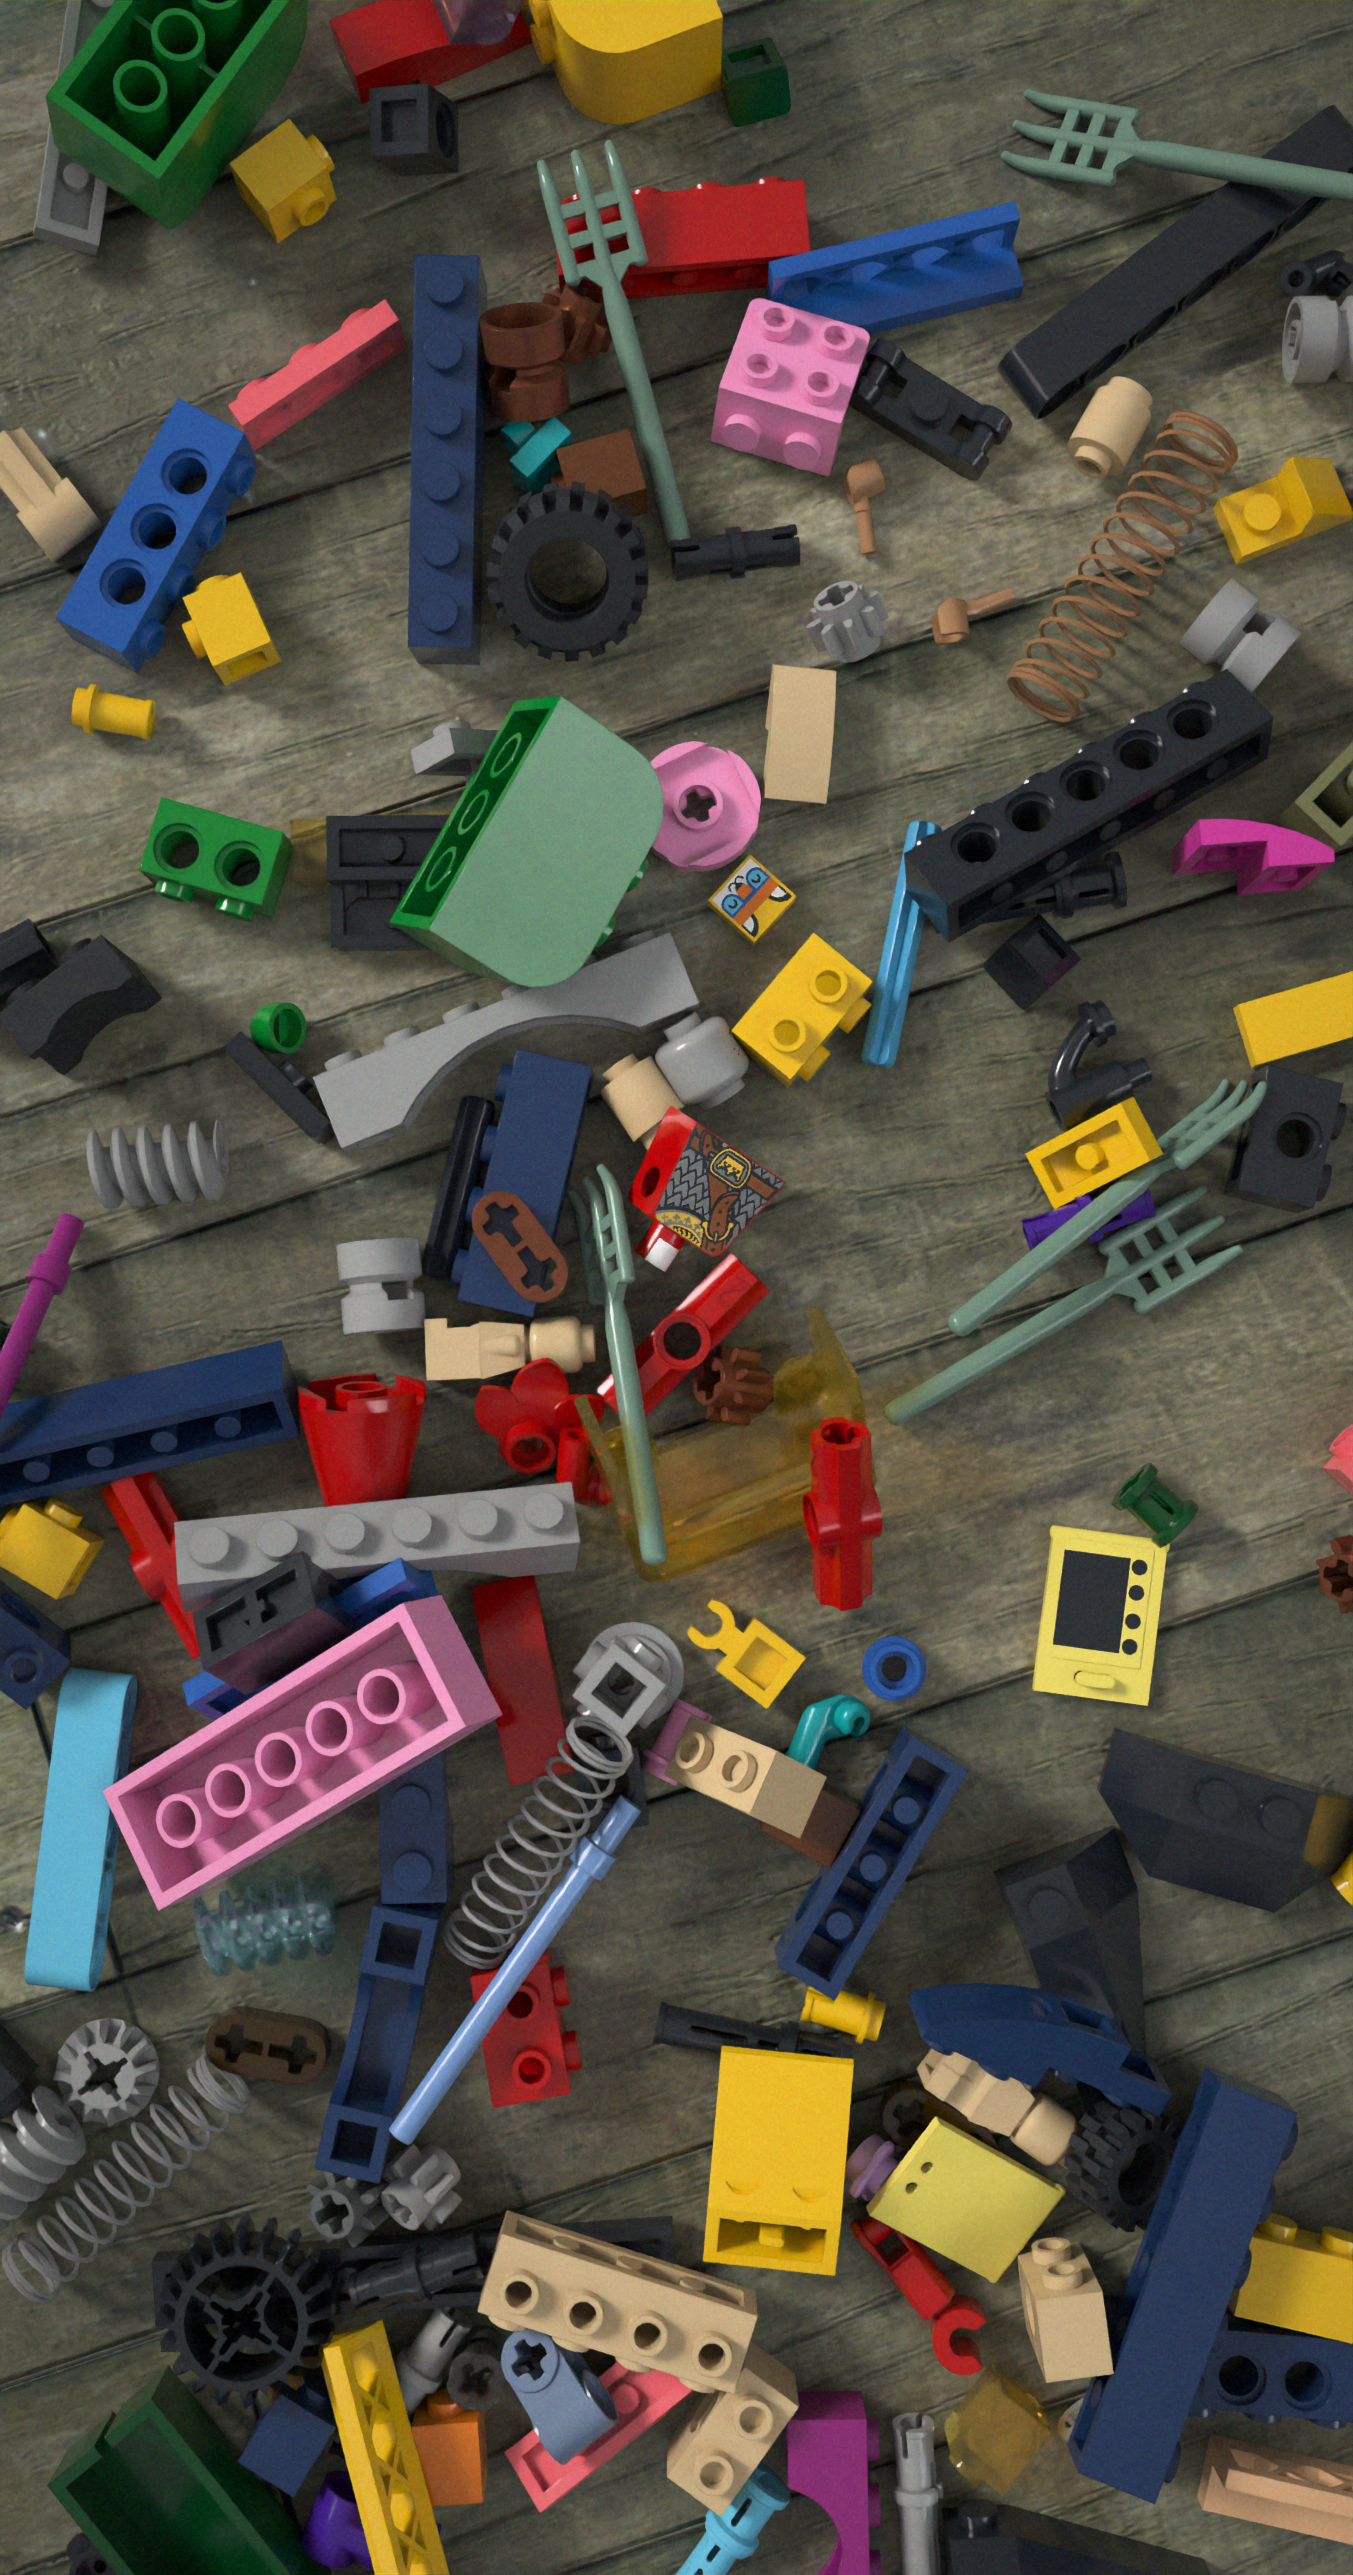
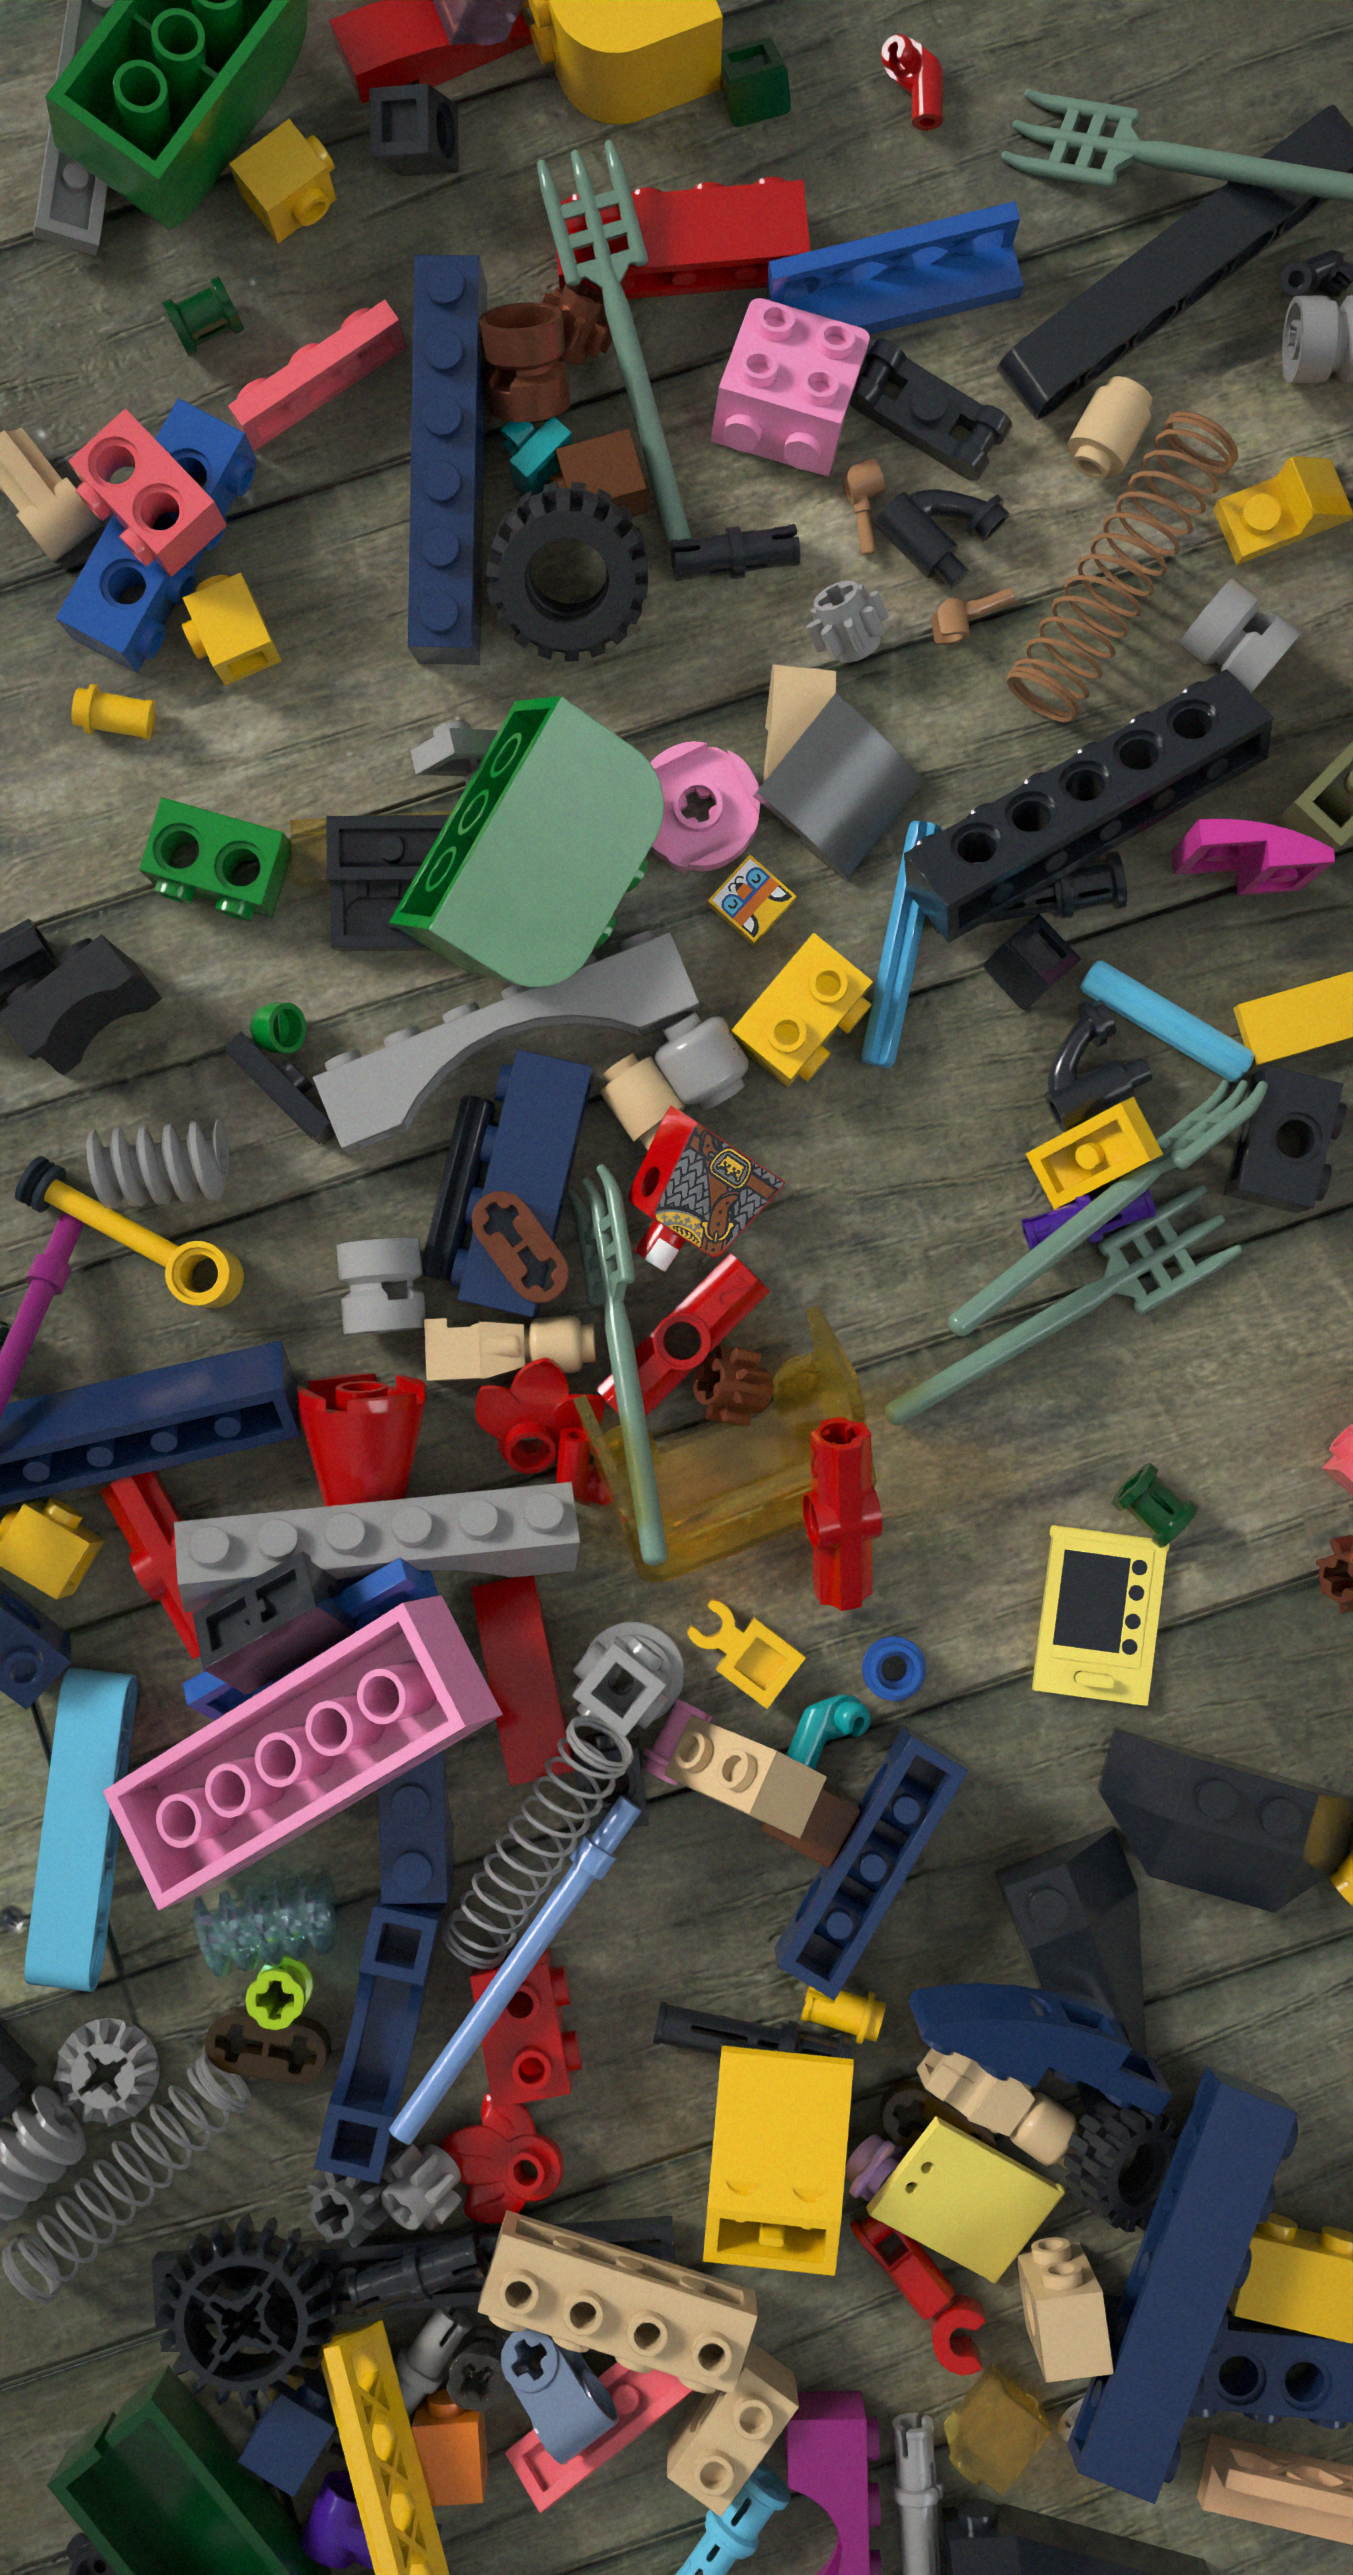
none -> yellow piece [15,1156,244,1309]
none -> coral brick [68,408,227,577]
none -> dark green bush [162,276,244,357]
none -> lime bush [245,1955,315,2030]
none -> red plate [439,2092,564,2224]
none -> dark grey slope [753,693,924,880]
none -> black plant [874,489,1010,589]
none -> red arm [881,34,943,131]
none -> medium azure axle [1080,960,1255,1082]

